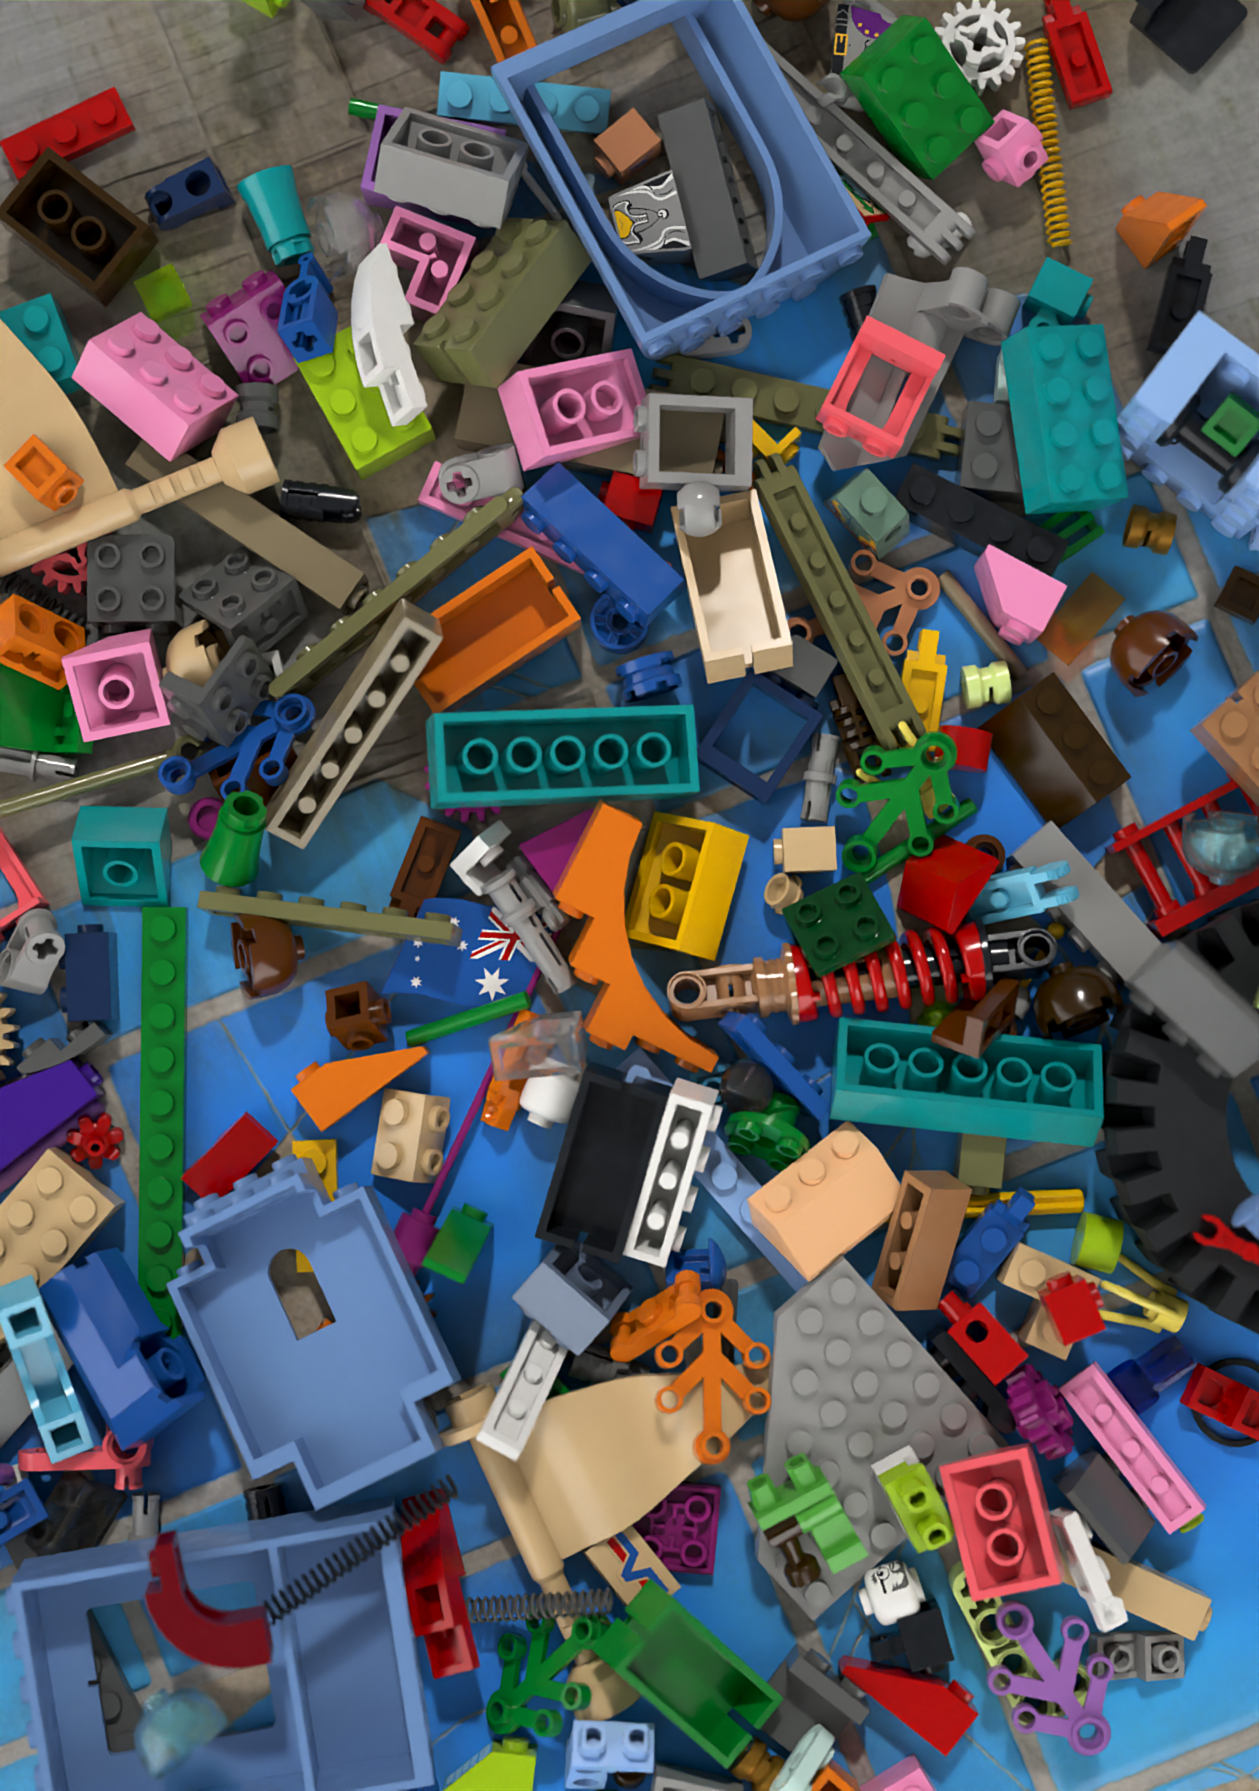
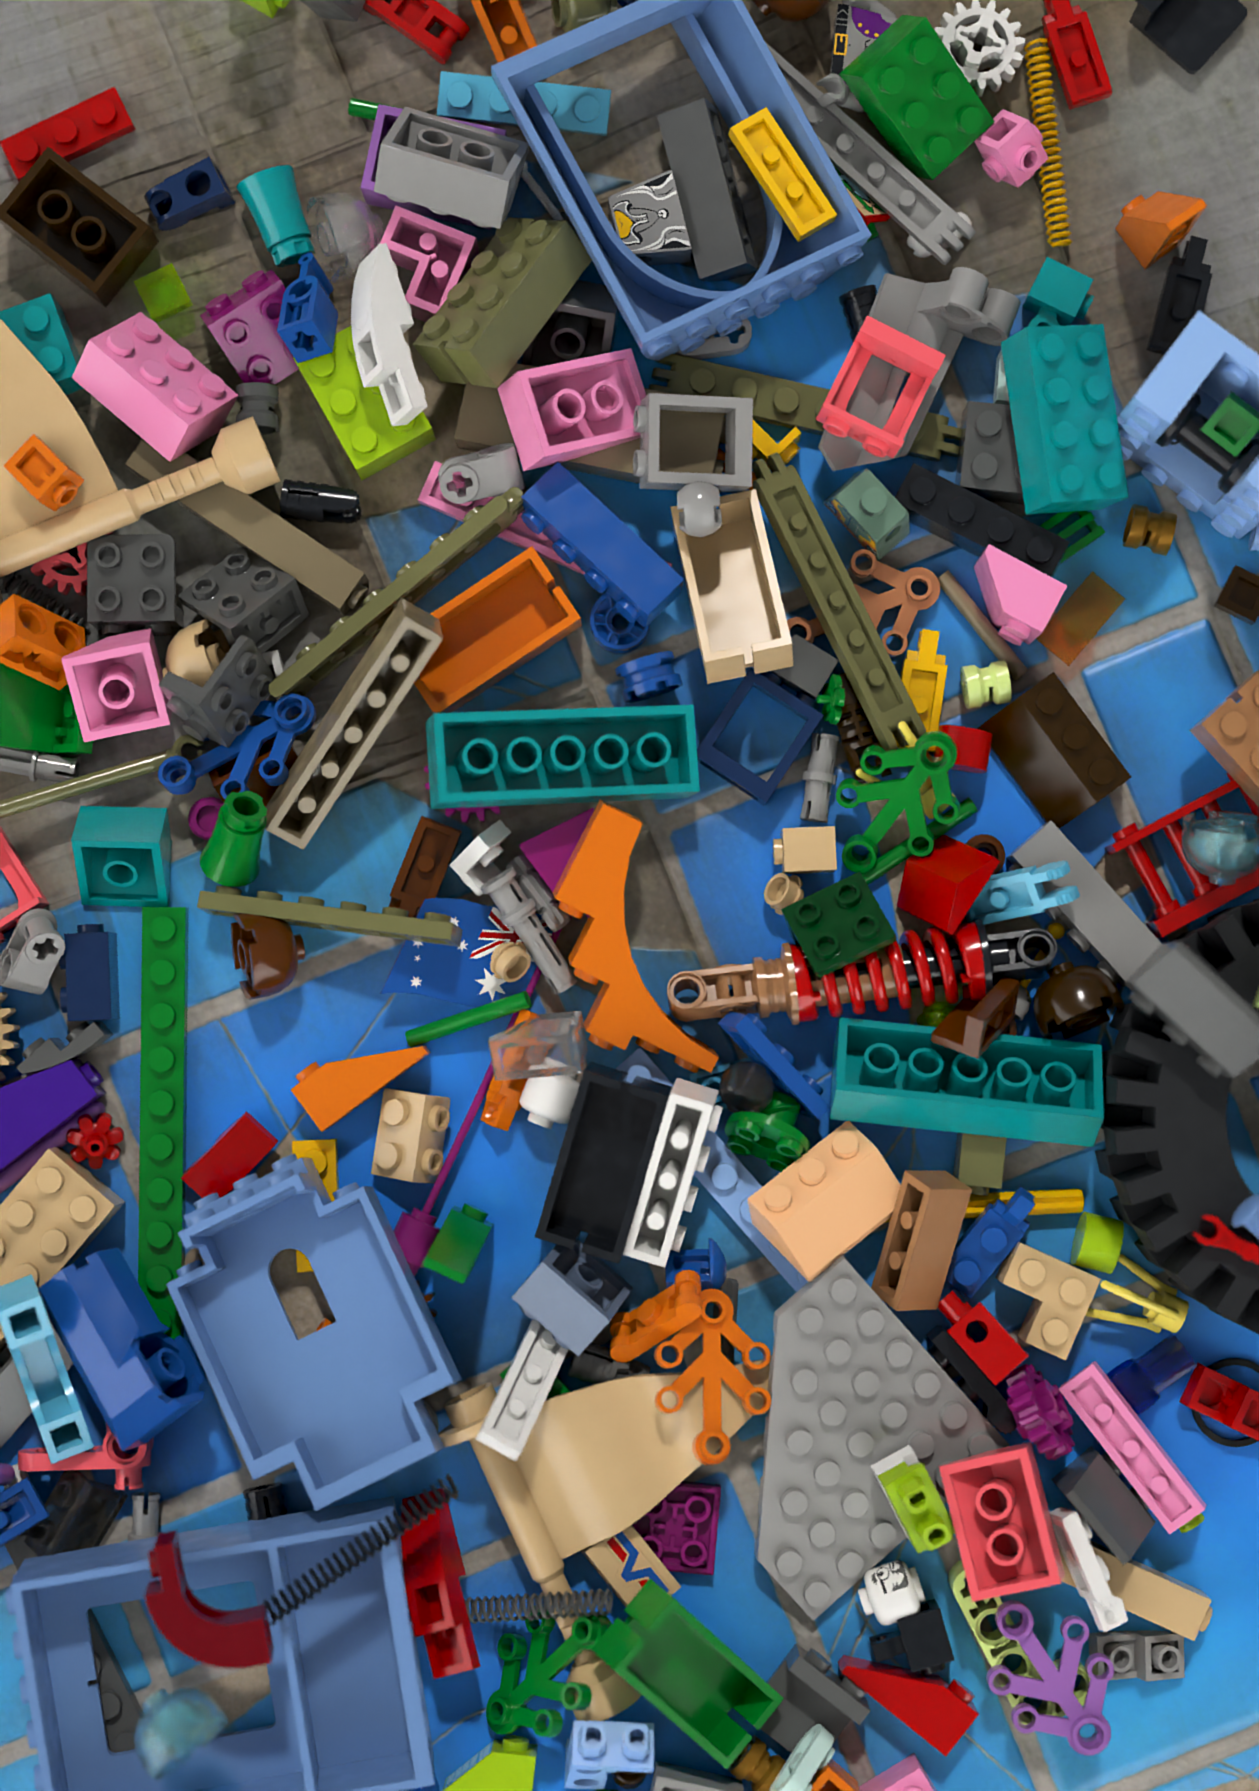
reddish brown brick [325,980,392,1051] -> none
nougat brick [593,107,661,186] -> none
red brick [598,471,664,534] -> none
yellow slope [625,811,749,961] -> none
bright green hips [746,1453,869,1588] -> none
red brick [1037,1271,1106,1346] -> none
reddish brown cylinder [1109,610,1198,697] -> none
none -> tan plate [490,942,531,982]
none -> yellow plate [728,107,837,242]
none -> green plant [816,674,845,725]

